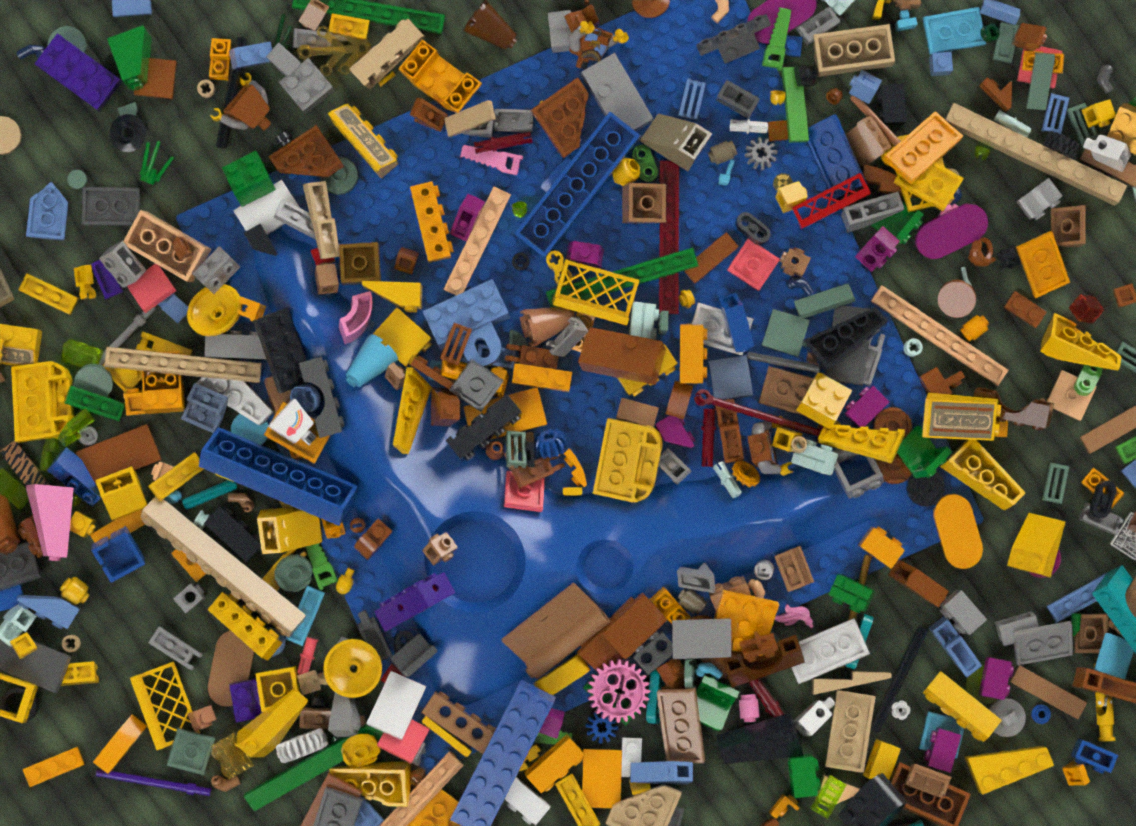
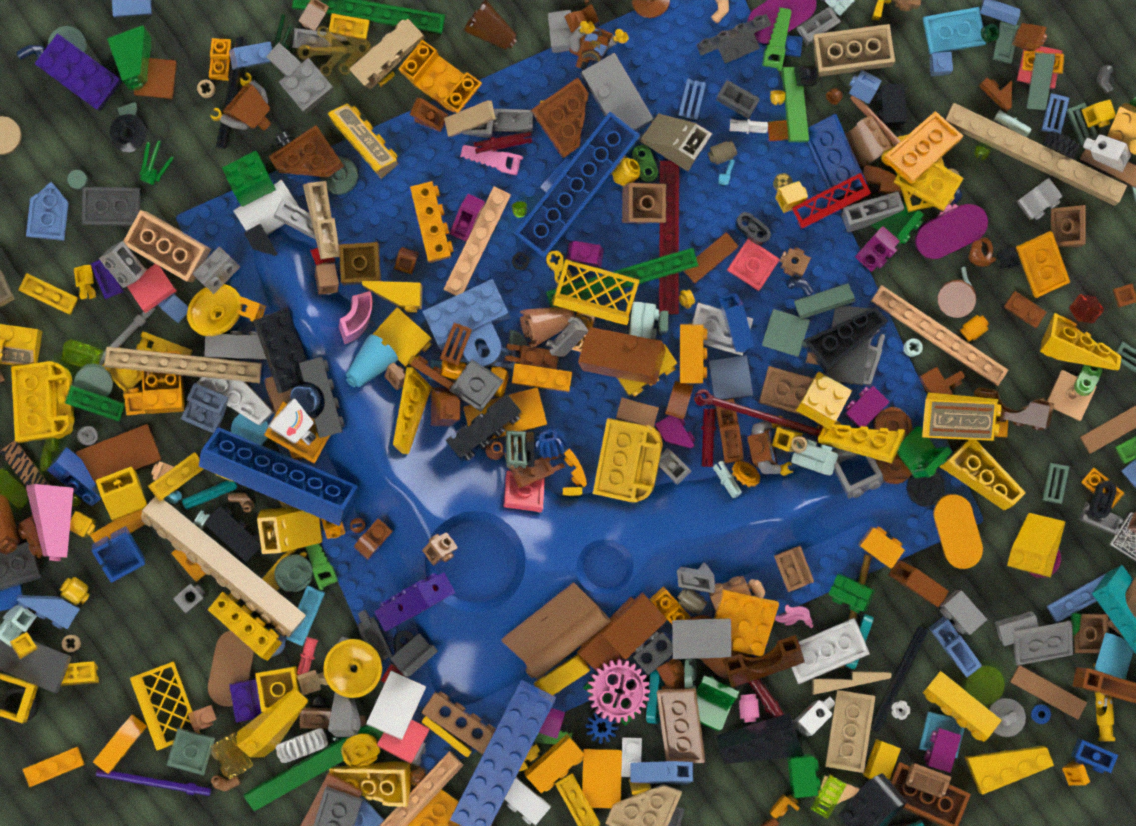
clear neon green slope [57,408,95,447] -> none
light grey hinge [149,626,203,671] -> none
dark orange slope [172,237,192,260] -> none
yellow cylinder [336,568,355,594] -> none
medium azure arm [695,662,723,680] -> none
dark orange hips [739,631,778,663] -> none
light grey gear [744,137,777,170] -> none
dark grey bar [747,352,822,373] -> none
light grey tile [754,560,774,580] -> none
medium azure tile [895,10,917,32] -> none
magenta brick [979,657,1014,700] -> none

